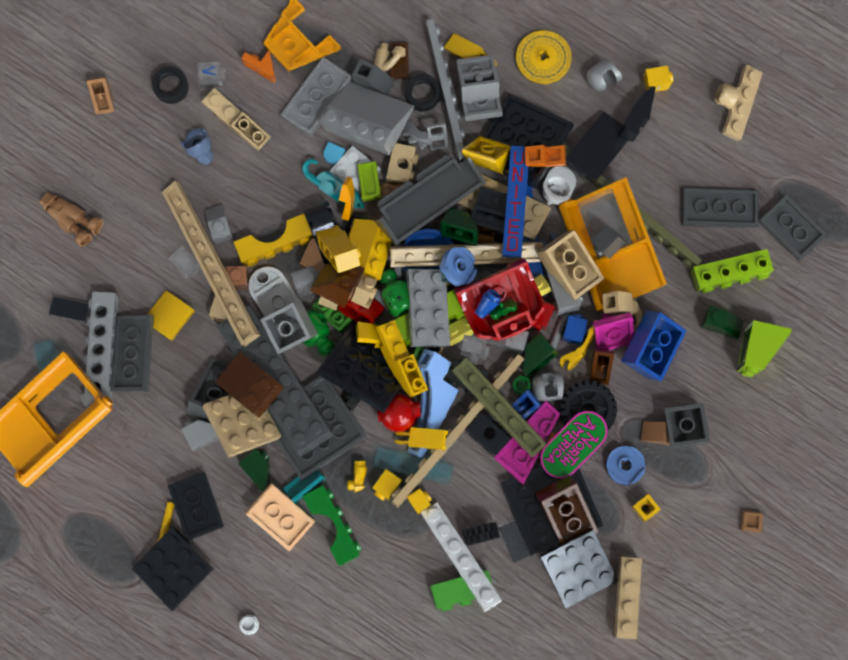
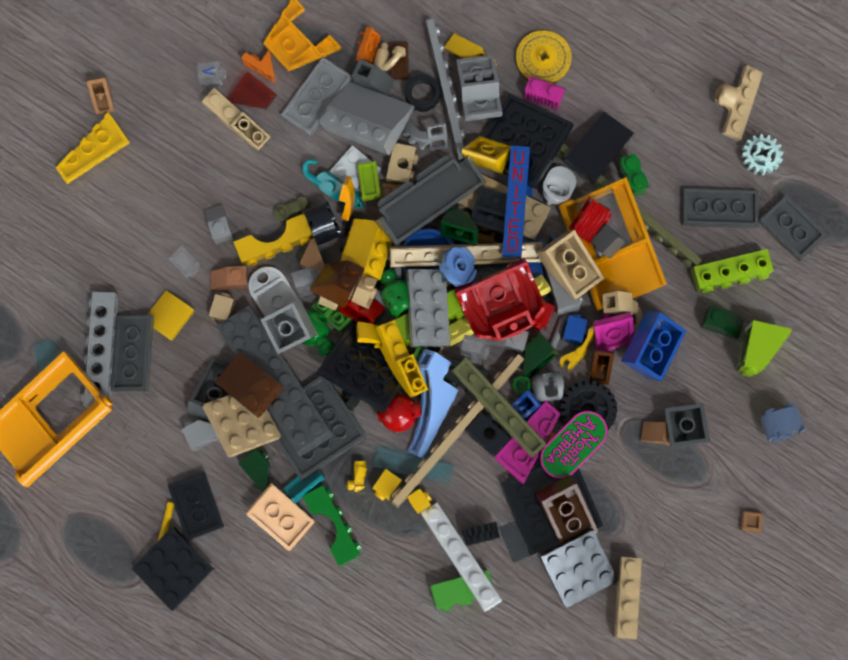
medium nougat piece [39,192,103,247] -> none
black tile [48,296,90,324] -> none
black tyre [152,66,189,104] -> none
tan plate [162,181,260,346] -> none
sand blue piece [180,128,214,165] -> none
white plate [239,615,259,635] -> none
yellow brick [316,225,361,273] -> none
medium azure tile [324,142,346,164] -> none
yellow arm [394,427,448,450] -> none
blue cone [475,289,501,319] -> none
green piece [489,300,517,320] -> none
orange slope [525,145,566,167] -> none
light grey helmet [587,58,623,91] -> none
medium blue plate [605,446,645,486] -> none
black slope [619,86,656,142] -> none
yellow plate [632,494,661,522] -> none
yellow brick [643,66,673,92] -> none
none -> yellow wing [56,112,130,184]
none -> clear red wing [226,72,277,110]
none -> olive piece [274,197,311,222]
none -> orange plate [355,27,381,64]
none -> dark pink brick [523,76,565,111]
none -> red brick [569,196,611,243]
none -> green brick [618,153,648,197]
none -> light aqua gear [741,134,784,176]
none -> sand blue brick [760,403,806,442]

